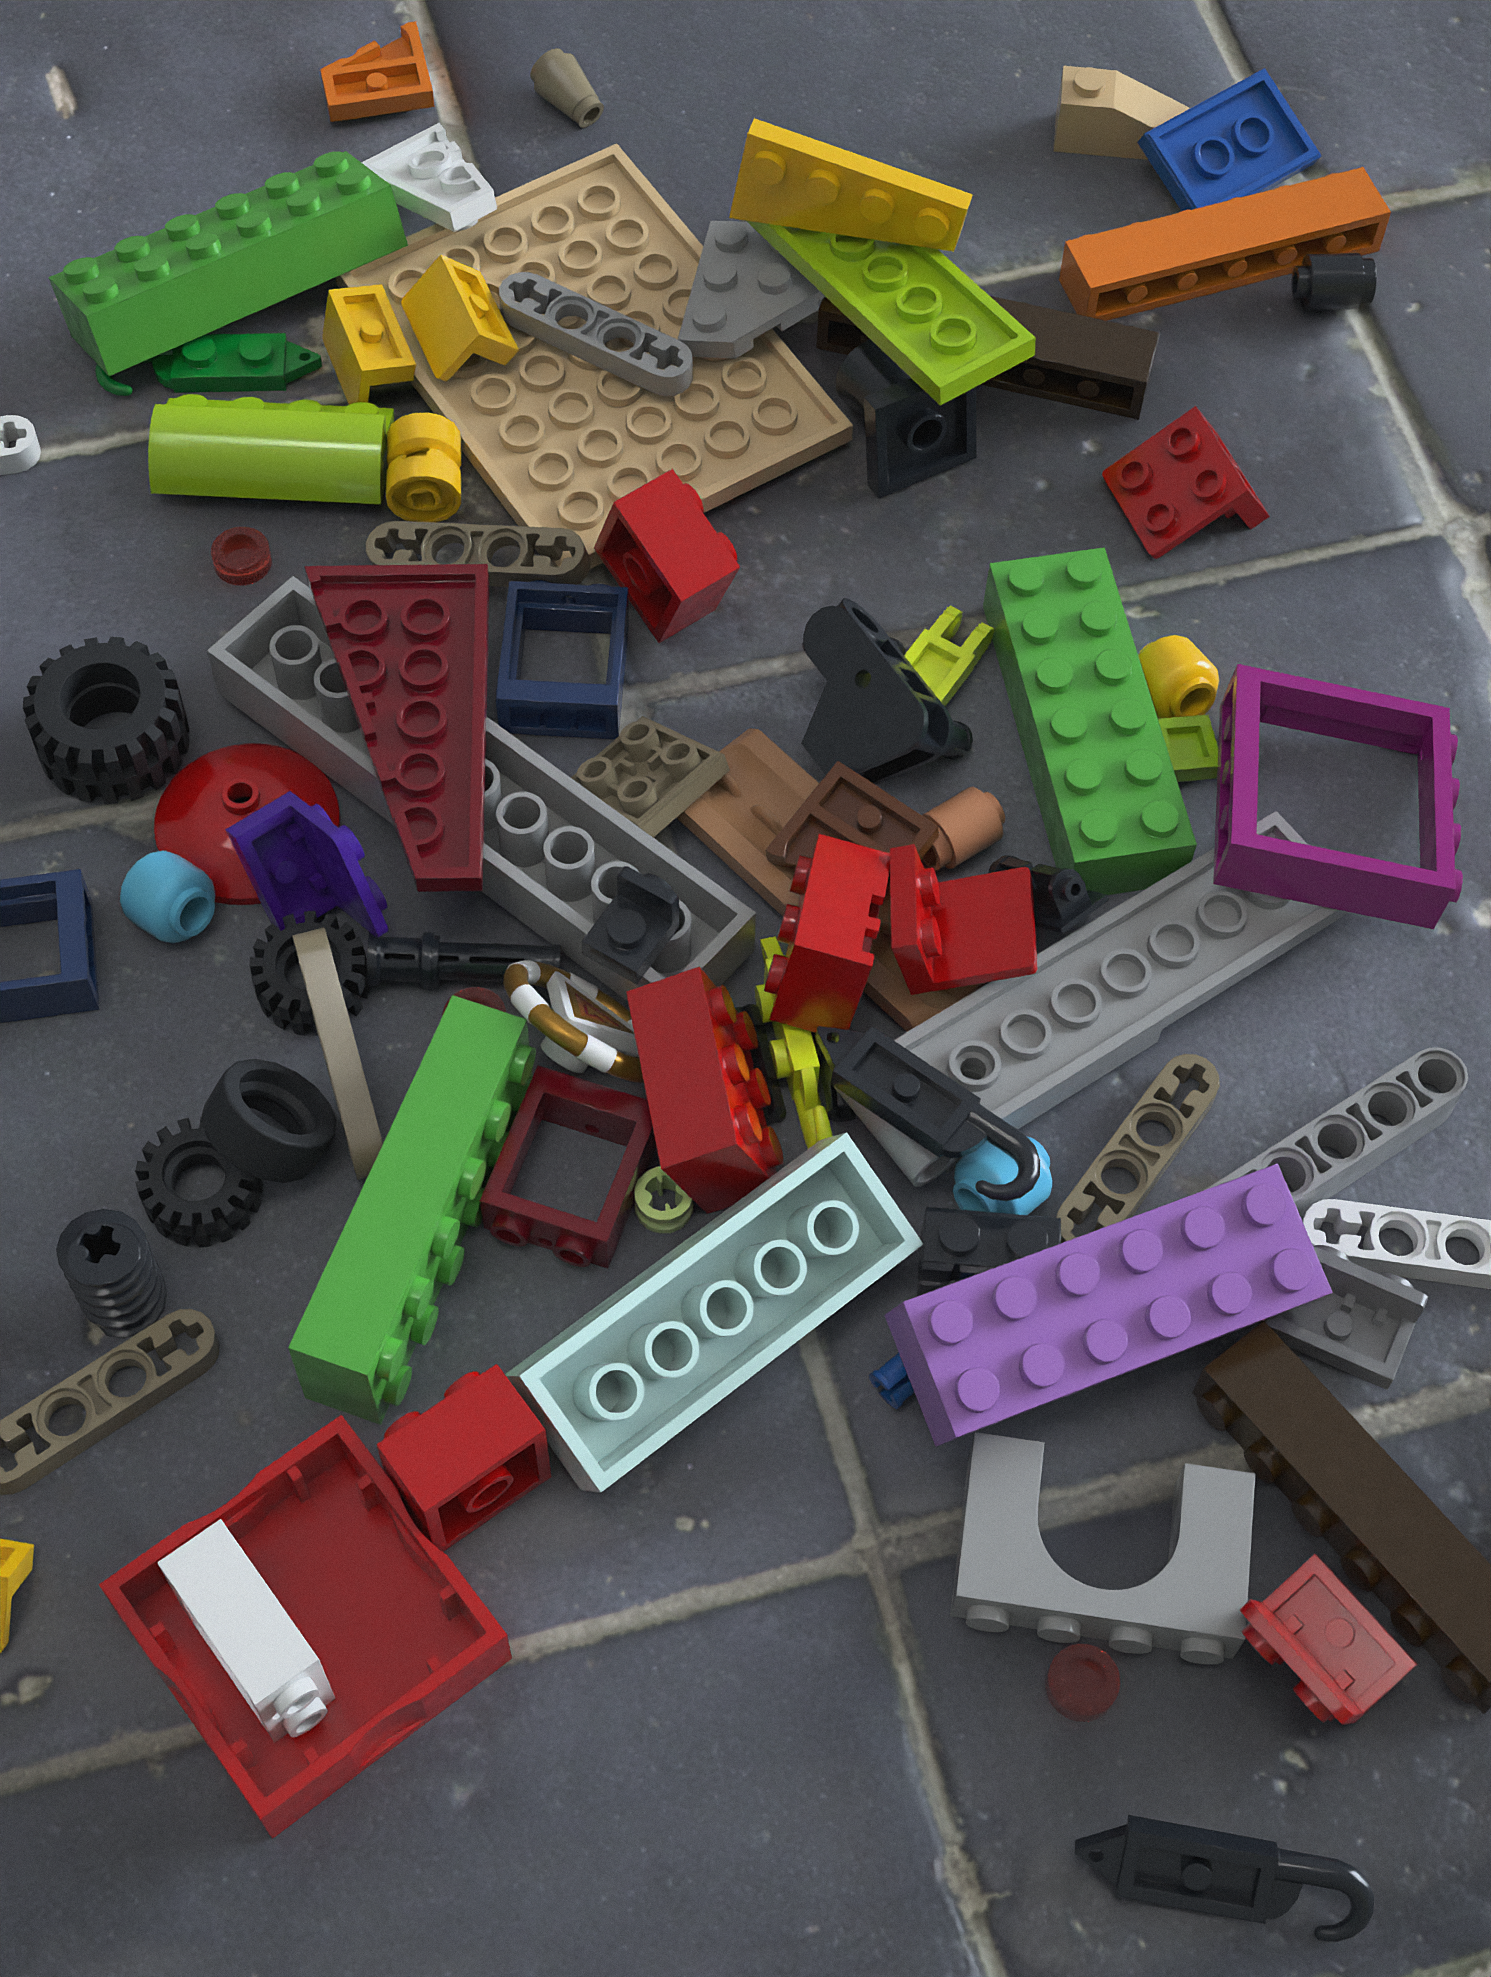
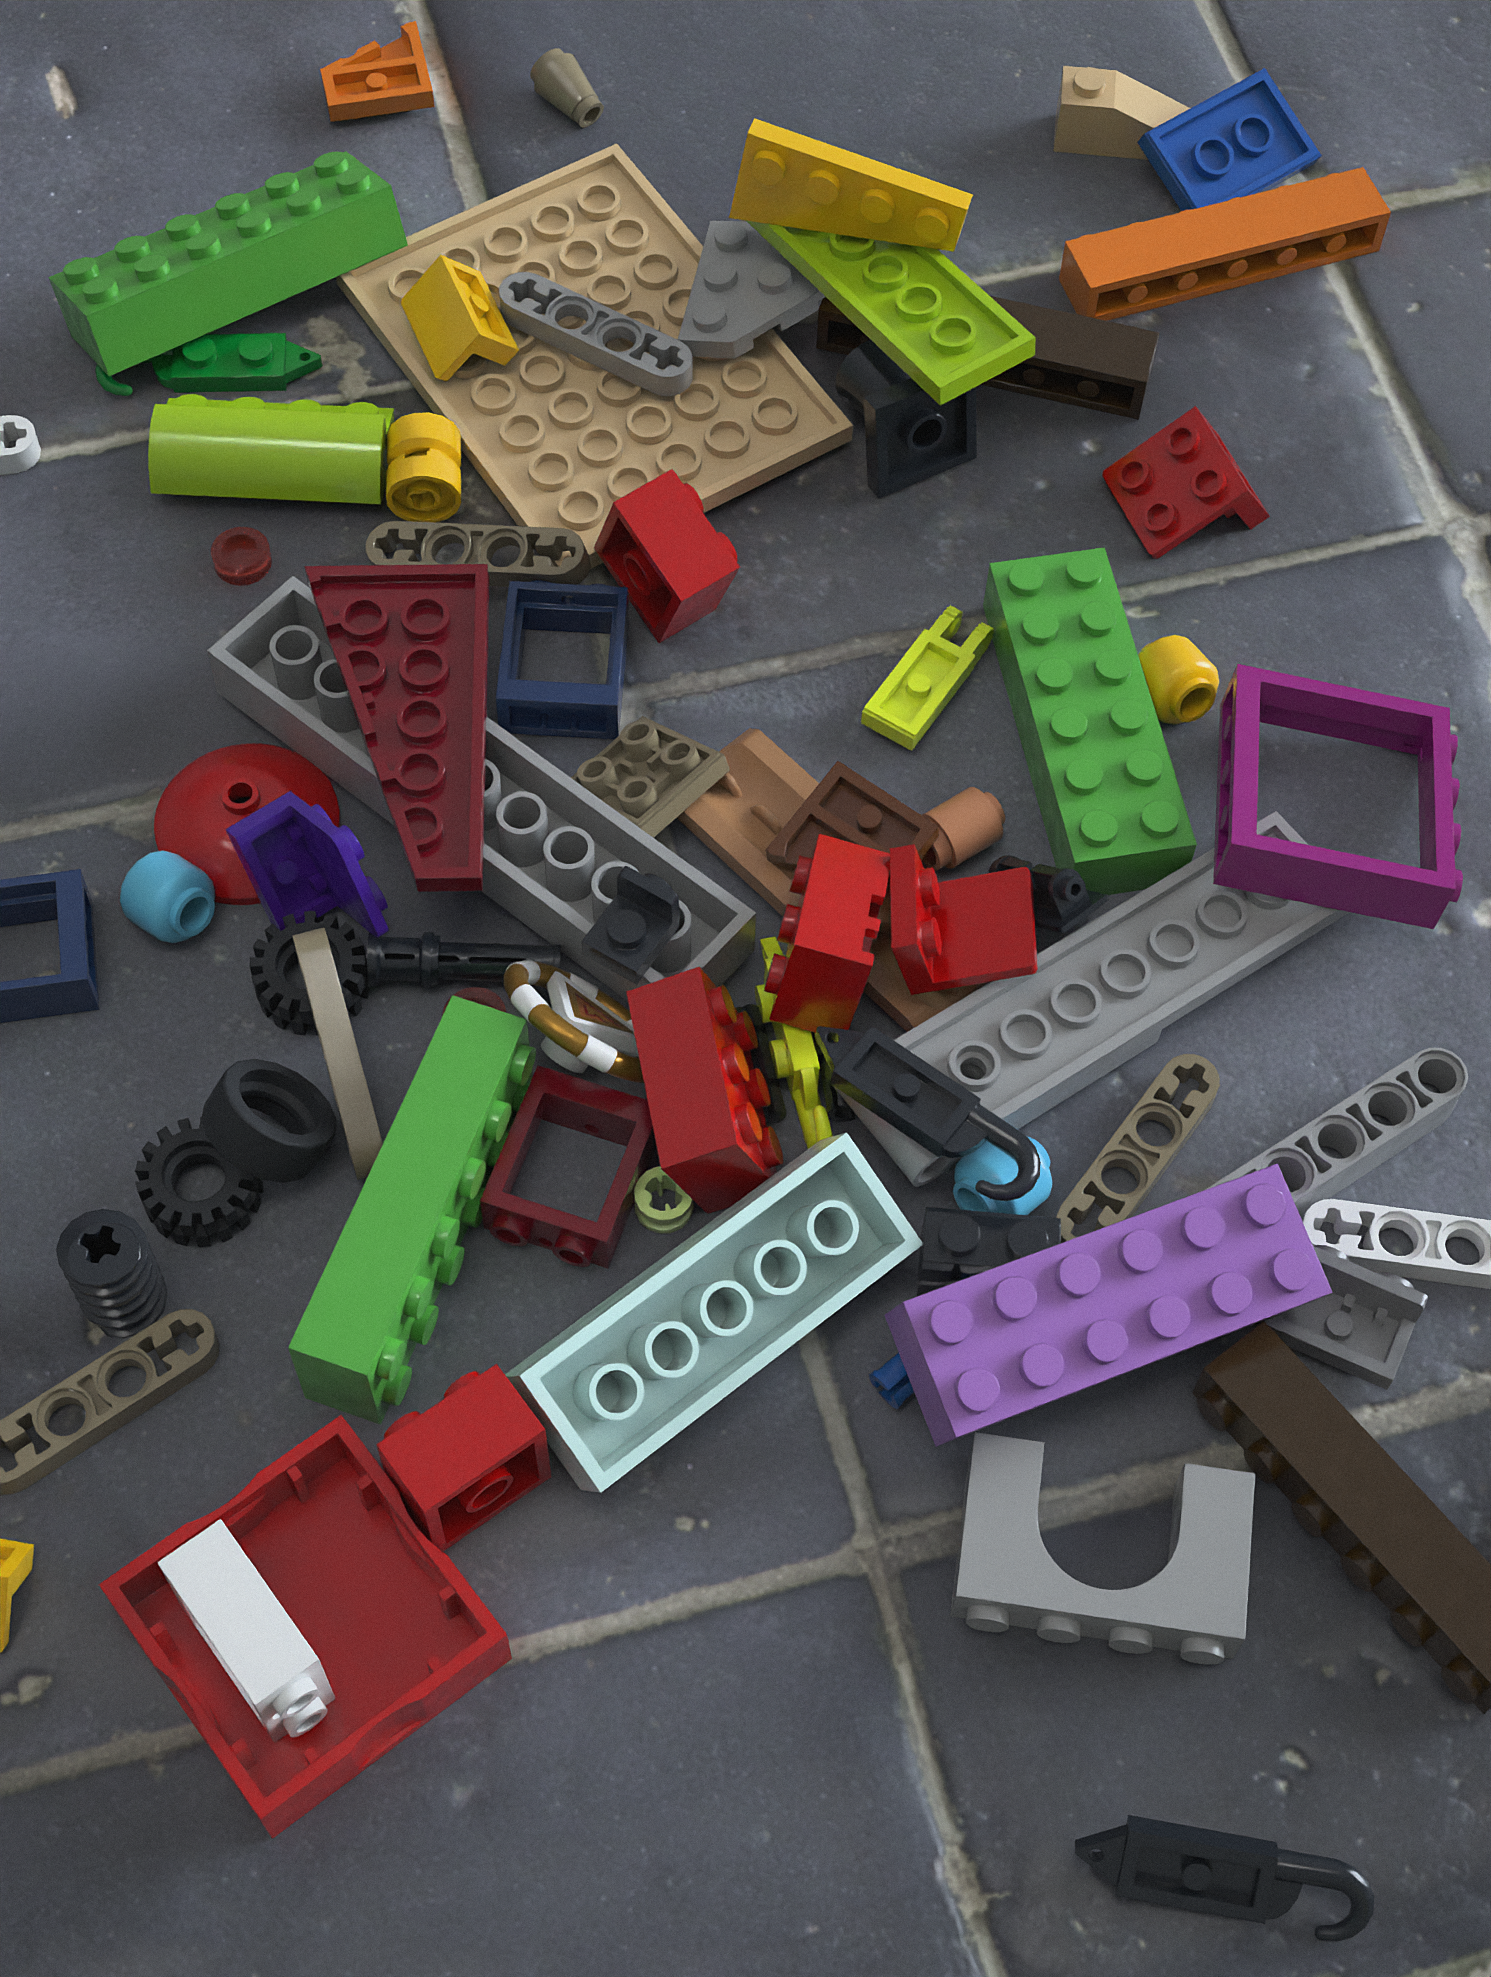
black tyre [23,636,190,804] -> none
yellow panel [322,284,416,404] -> none
white wing [361,123,497,232] -> none
black piece [801,598,973,785] -> none
clear red tile [1045,1644,1120,1722] -> none
lime plate [1158,715,1218,782] -> none
red bracket [1239,1554,1419,1725] -> none
black brick [1291,253,1377,310] -> none

